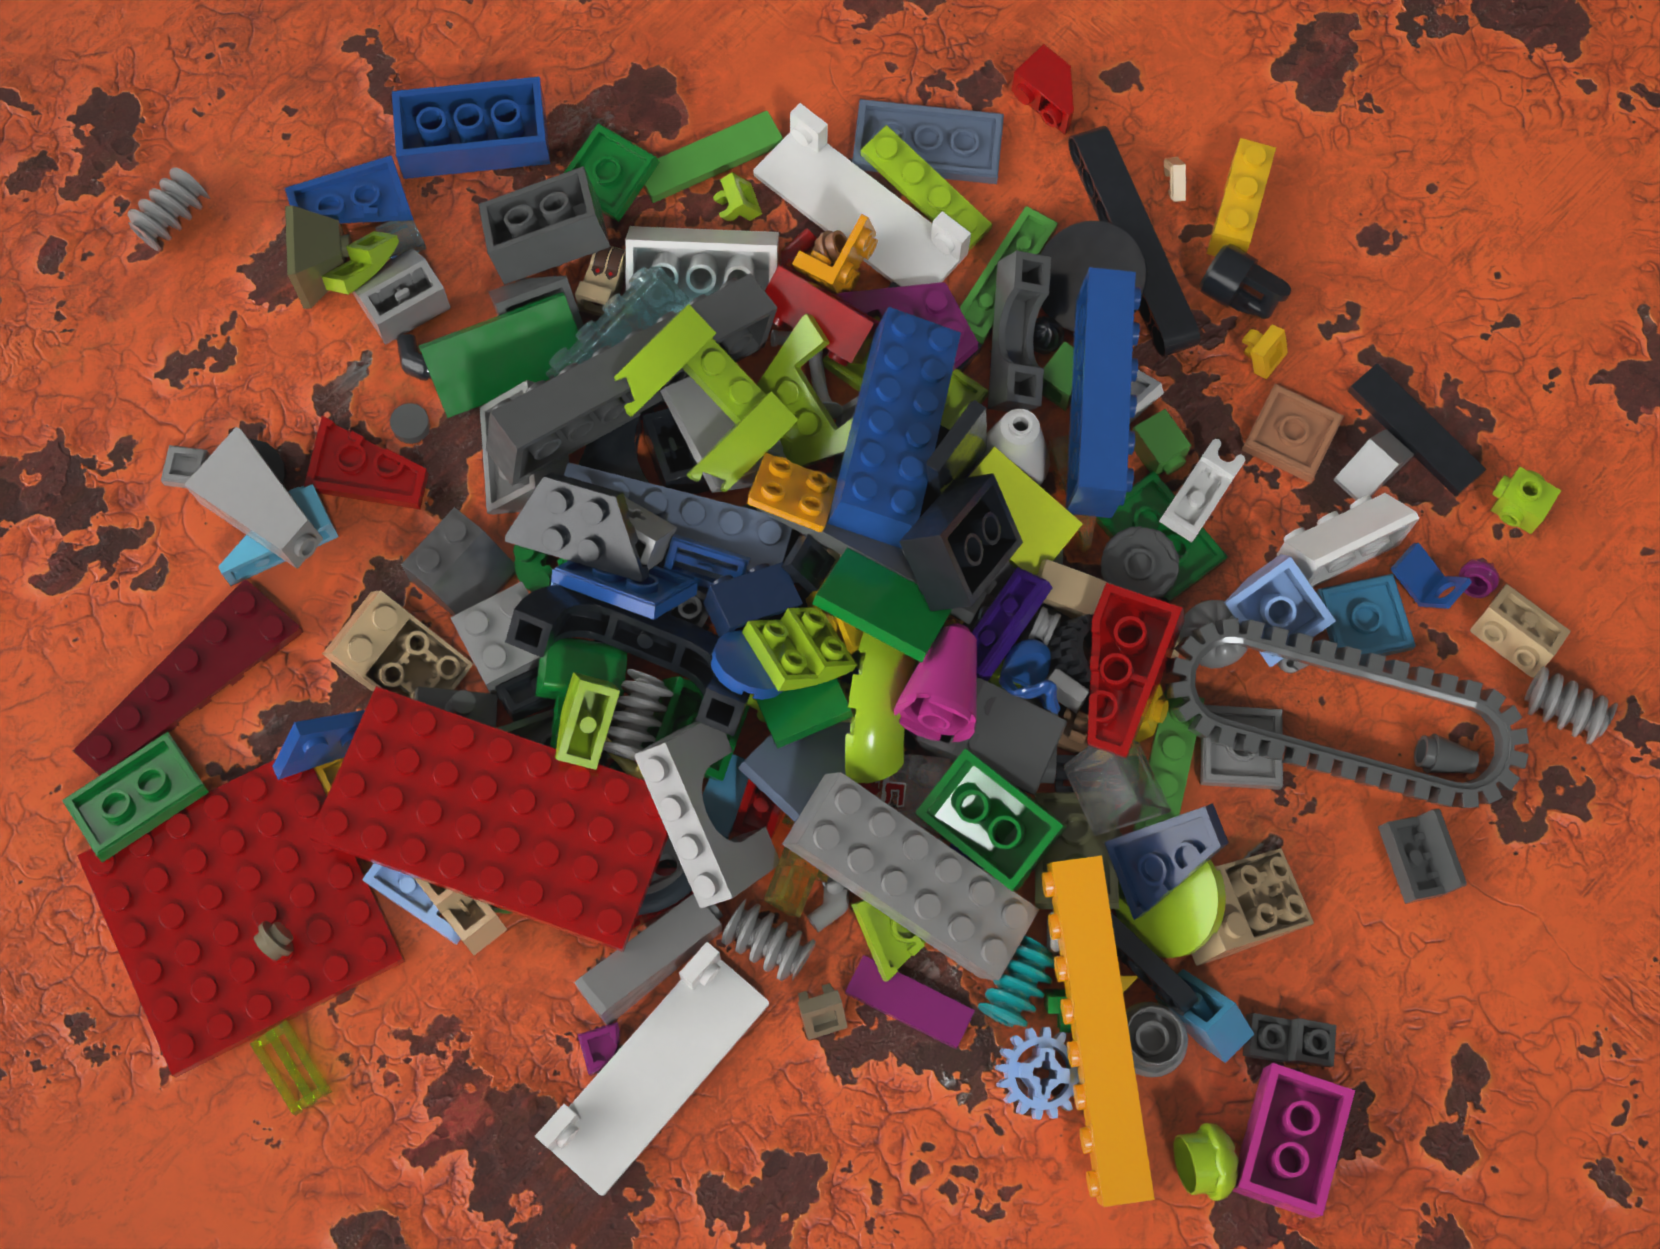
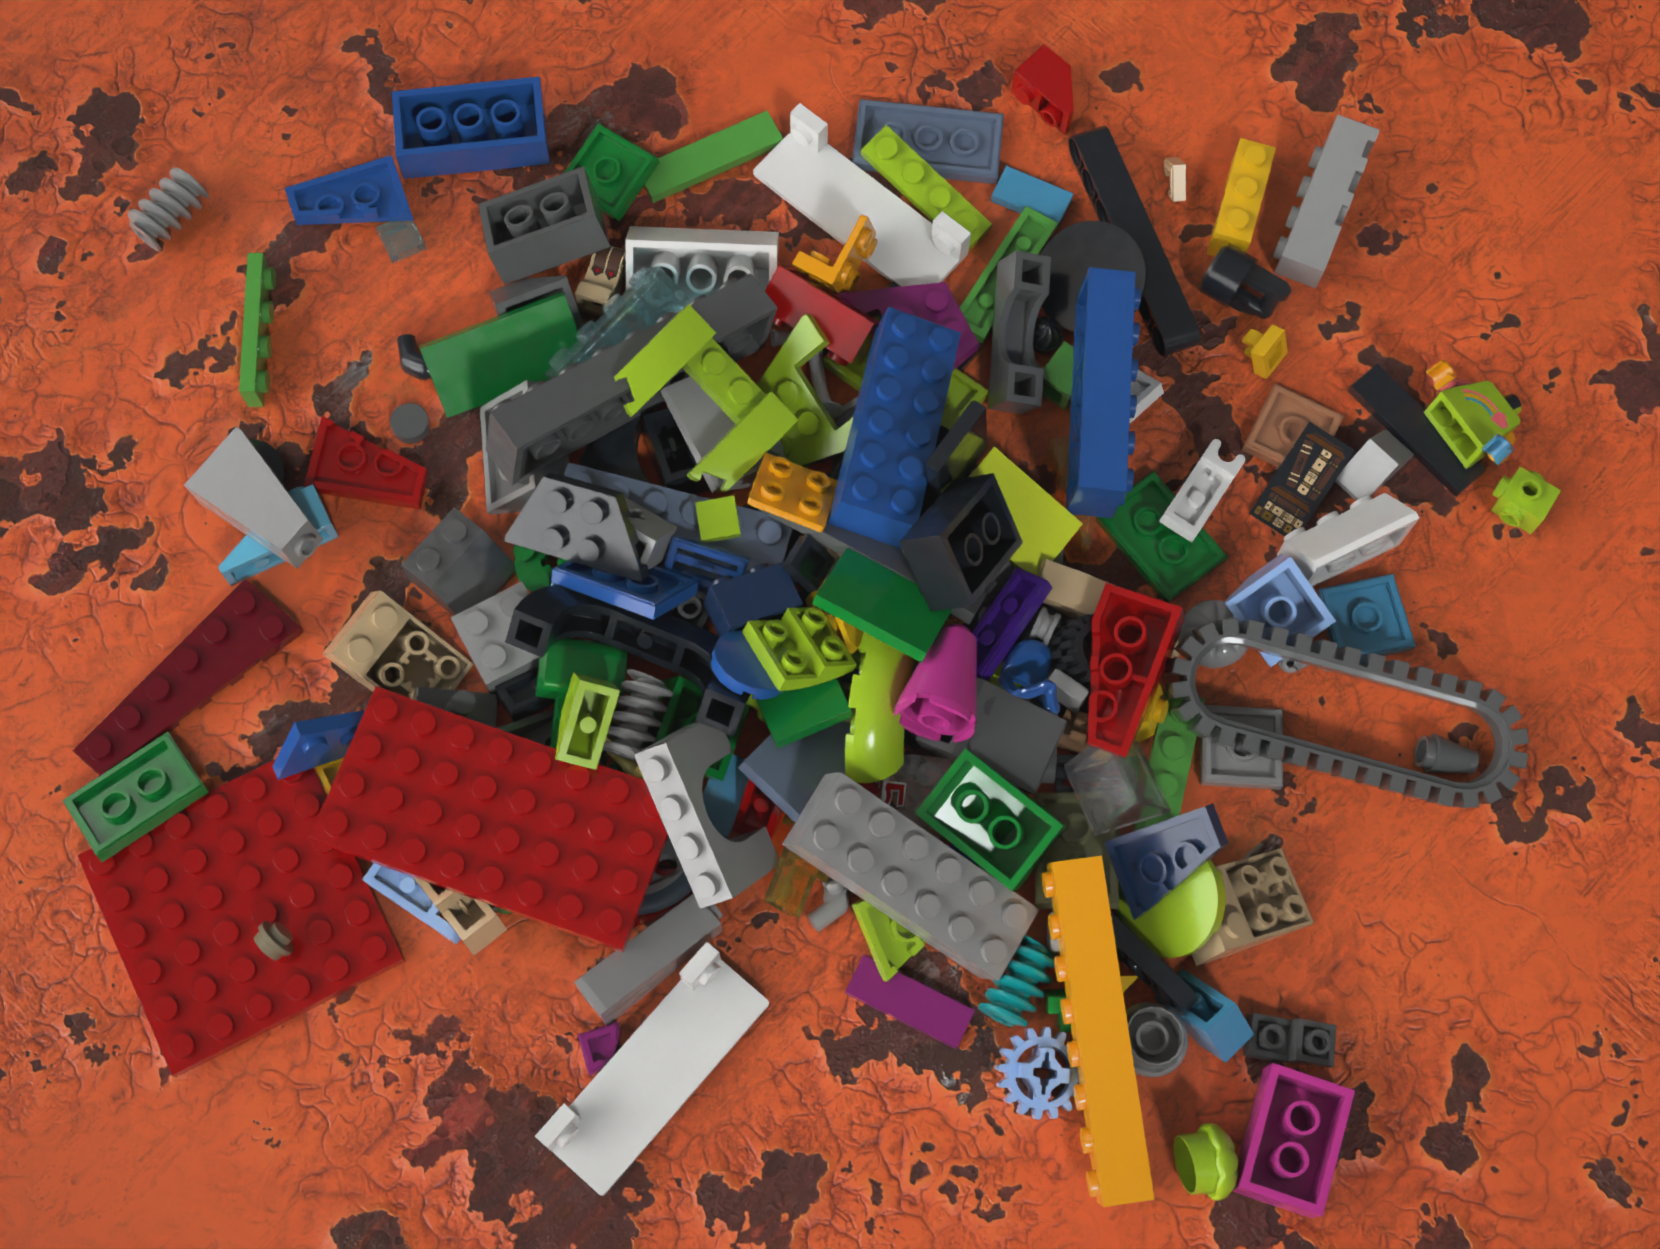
light grey tile [161,445,210,488] -> none
clear neon green tile [250,1020,332,1116] -> none
olive slope [285,205,352,309] -> none
lime slope [321,231,399,295] -> none
light grey slope [352,248,451,345] -> none
lime tile [713,172,762,221] -> none
light grey piece [721,899,816,981] -> none
red arm [780,228,817,271] -> none
dark tan tile [798,983,848,1040] -> none
nougat plate [812,230,848,266] -> none
white cone [974,409,1050,486] -> none
dark grey tile [1101,526,1179,600] -> none
bright green brick [1132,409,1191,475] -> none
dark grey bracket [1378,809,1467,904] -> none
blue bracket [1391,543,1472,609] -> none
magenta plate [1459,558,1499,598] -> none
tan bracket [1470,584,1571,678] -> none
light grey piece [1524,666,1618,745] -> none
none -> bright green plate [239,253,276,407]
none -> lime tile [695,496,742,543]
none -> dark azure tile [991,166,1074,229]
none -> sticker [1249,422,1355,536]
none -> light grey wedge [1273,114,1380,288]
none -> lime torso [1423,359,1522,469]

